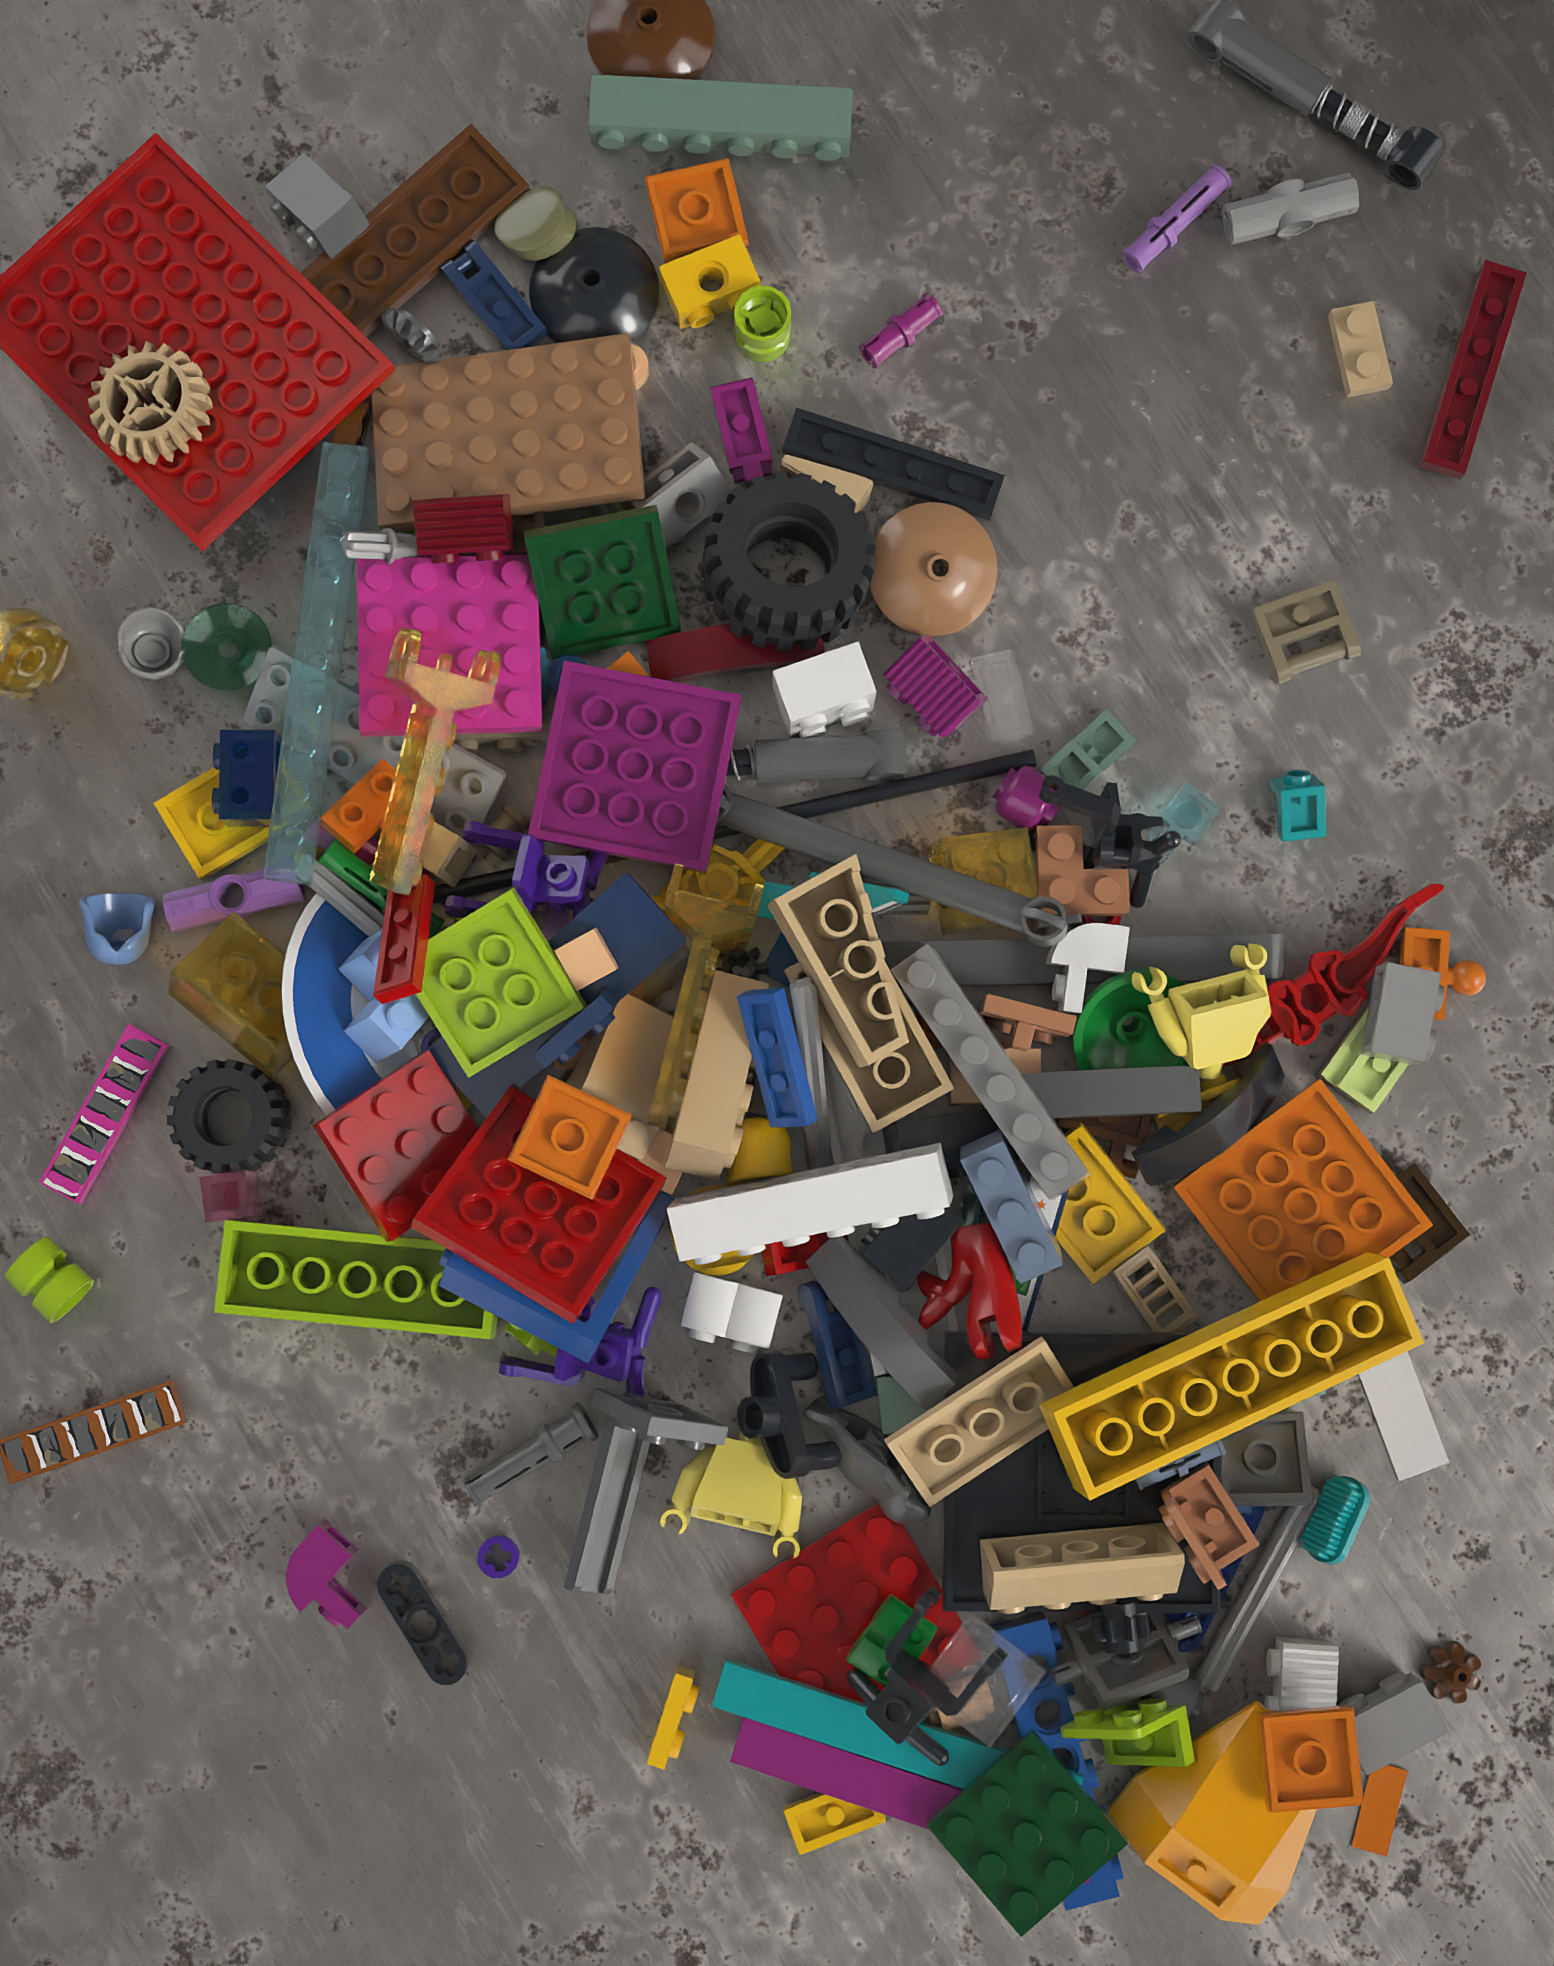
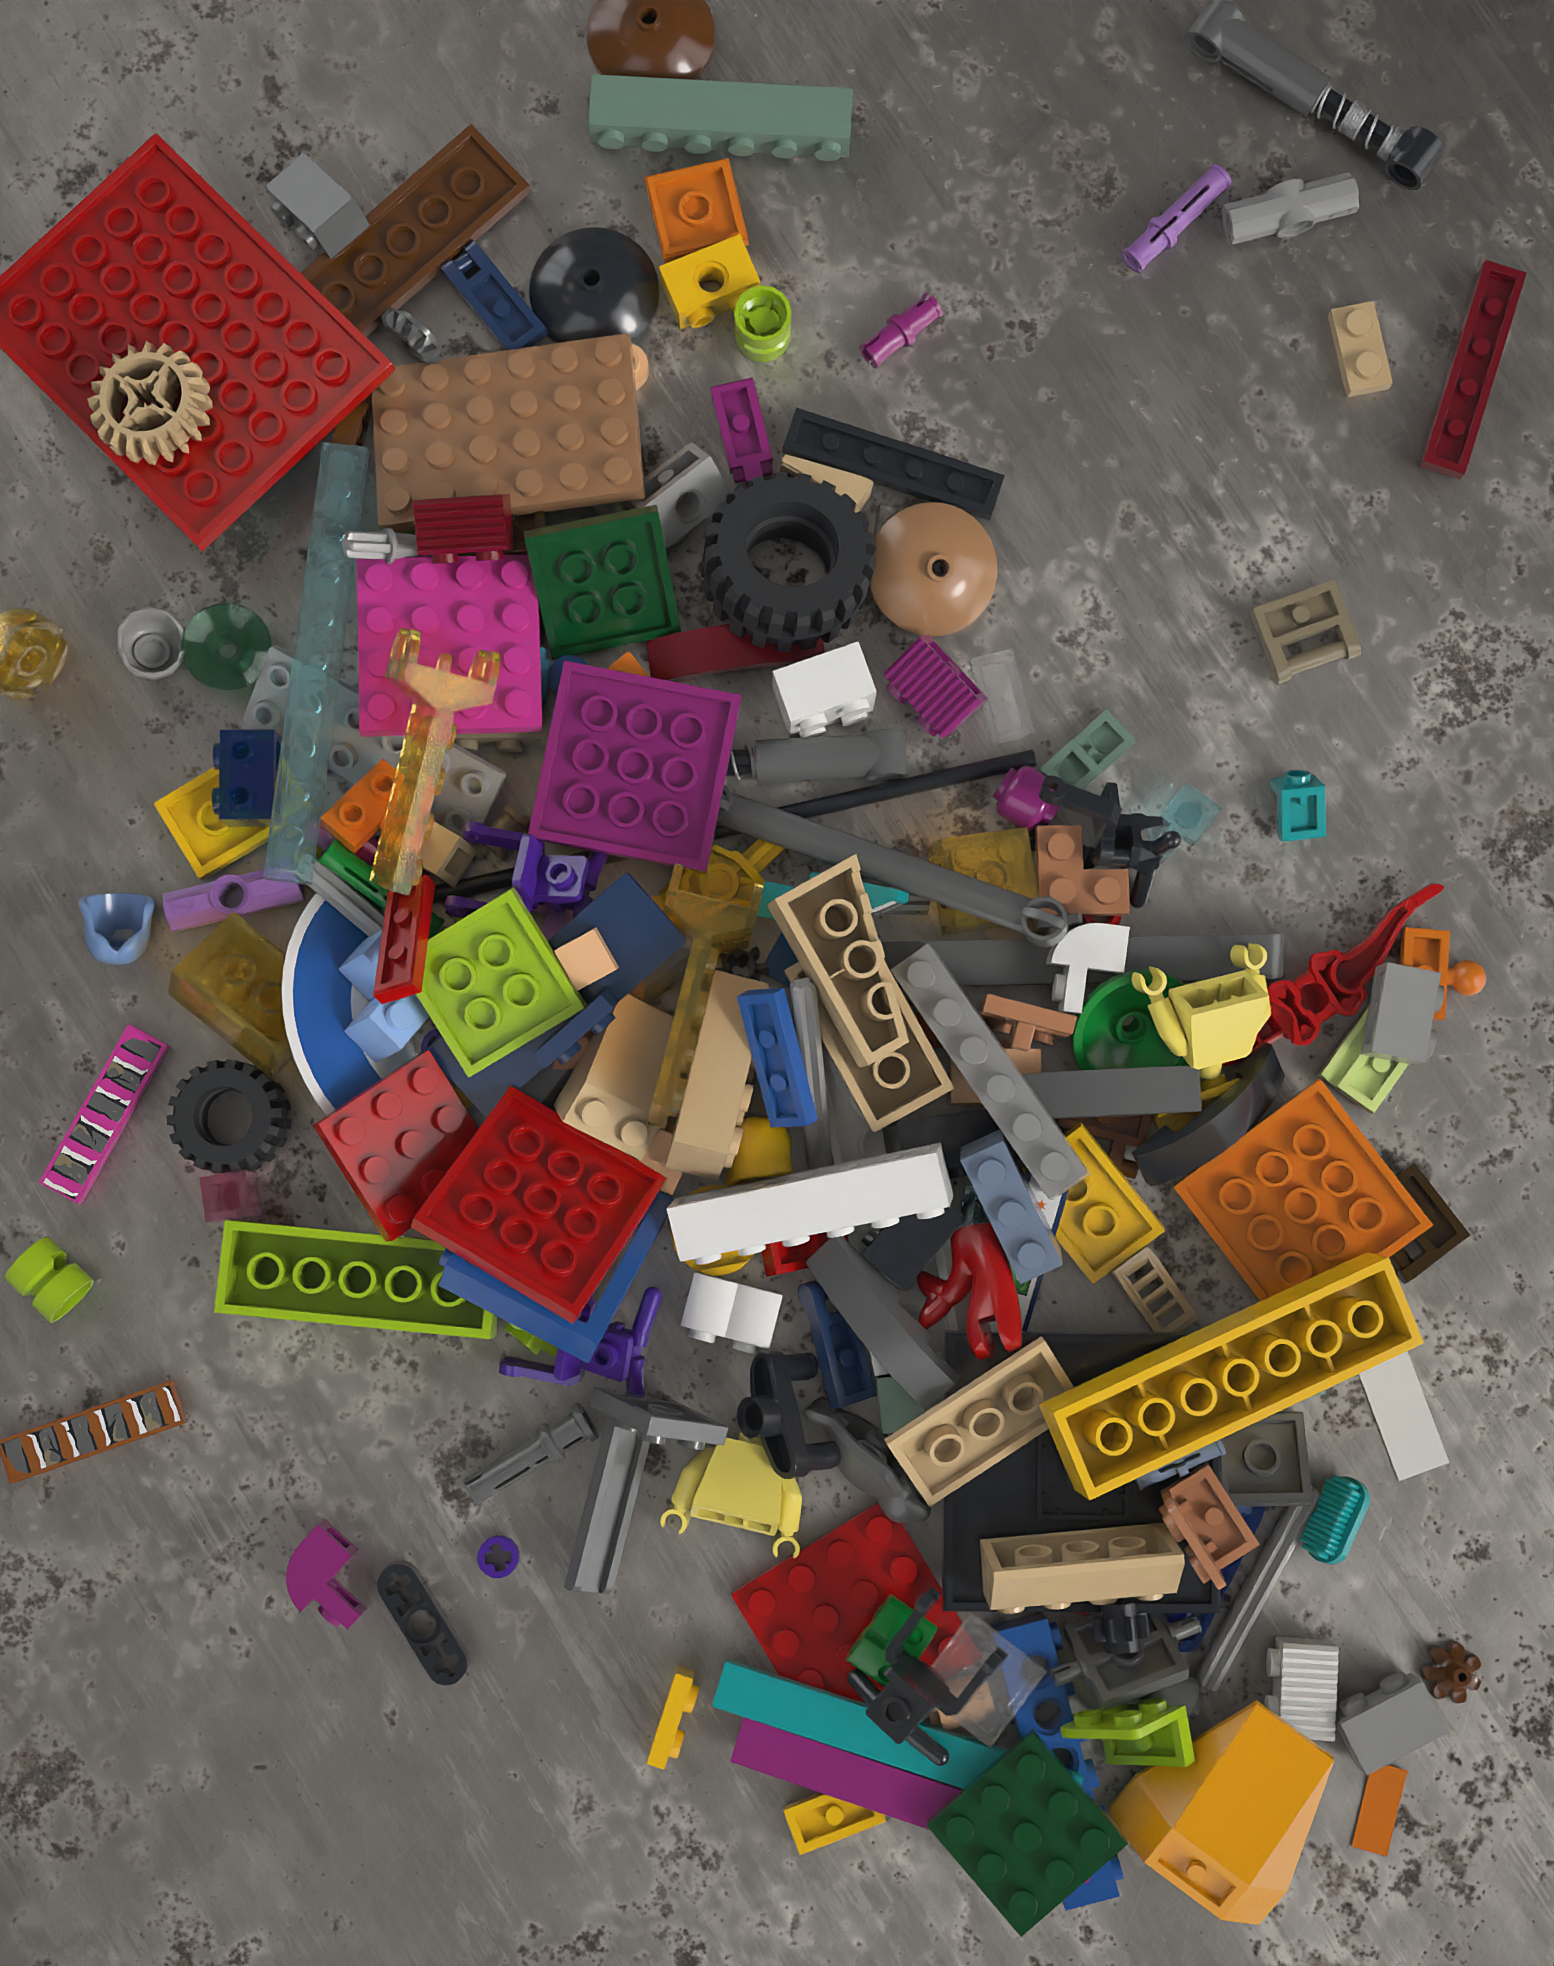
olive piece [495,187,577,261] -> none
orange plate [507,1075,633,1200] -> none
orange plate [1256,1705,1364,1813] -> none

